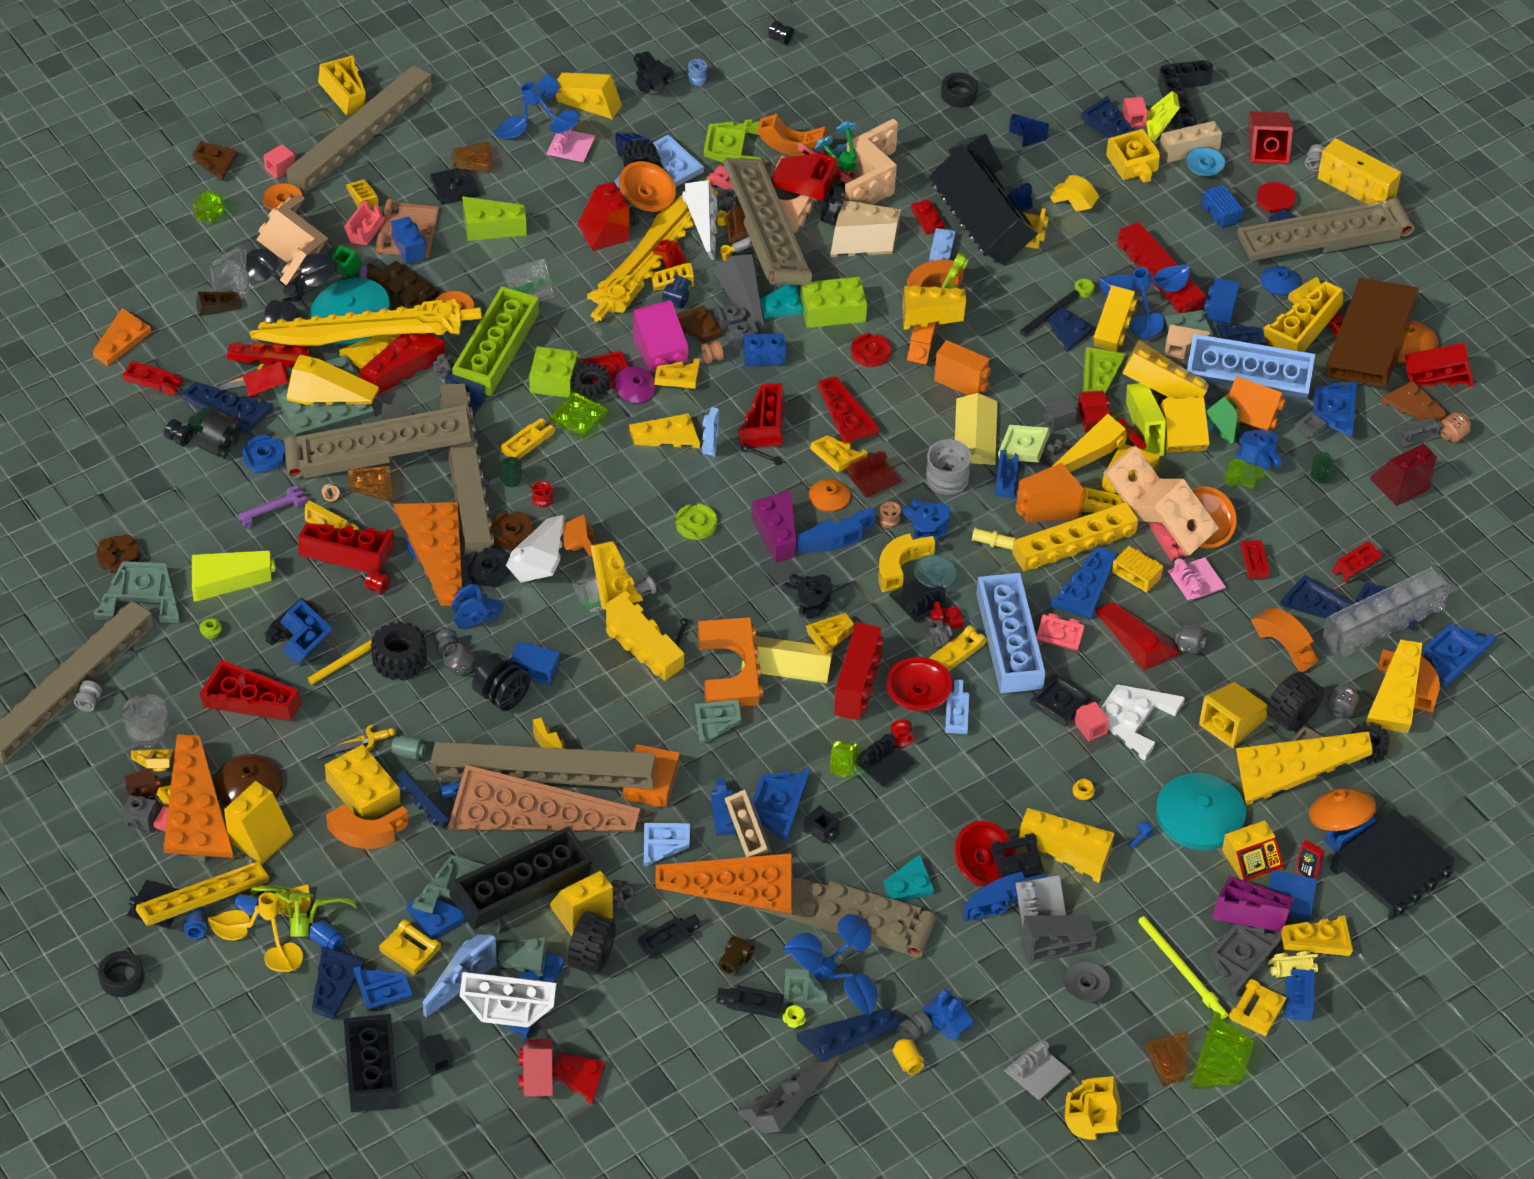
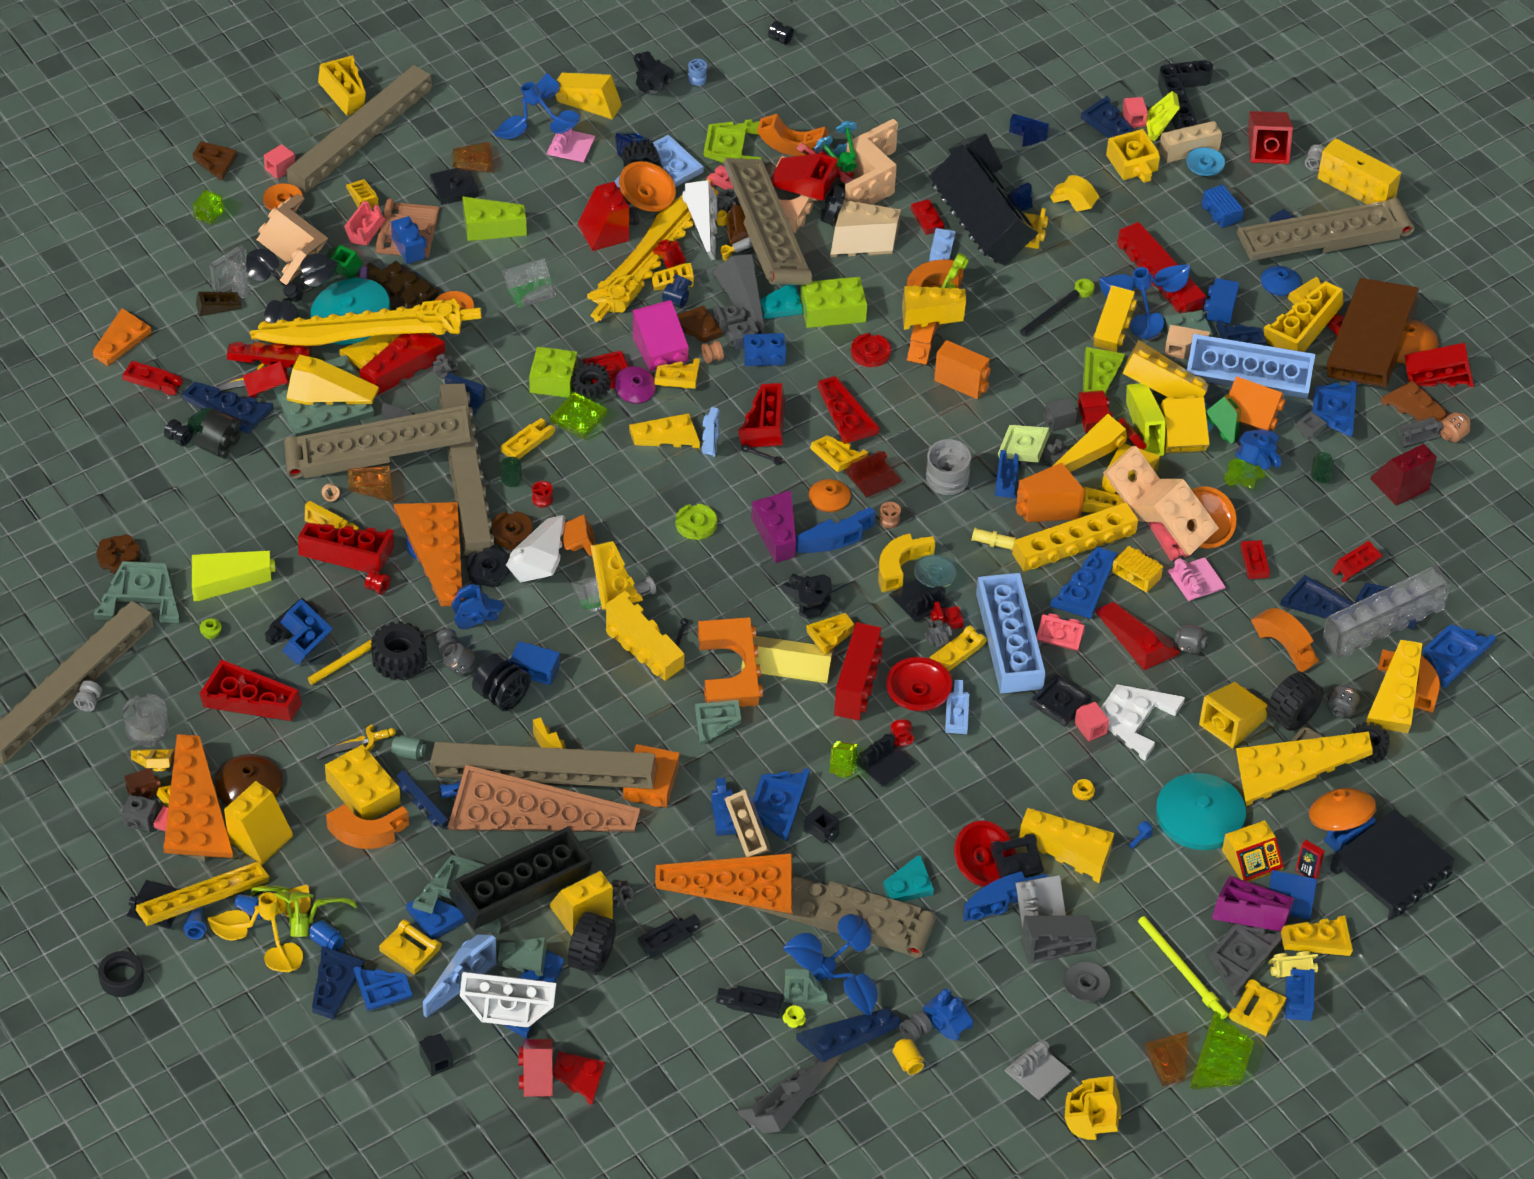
medium lavender hinge [238,485,310,529] -> none
blue plate [242,435,285,474] -> none
black brick [343,1014,399,1112] -> none
lime brick [452,286,539,396] -> none
light blue wing [644,823,690,866] -> none
dark brown piece [718,935,755,976] -> none
blue hinge [901,498,950,541] -> none
black tyre [941,72,978,107] -> none
light yellow slope [955,393,997,465] -> none
dark blue wing [1048,307,1093,353] -> none
red tile [1256,182,1295,214] -> none

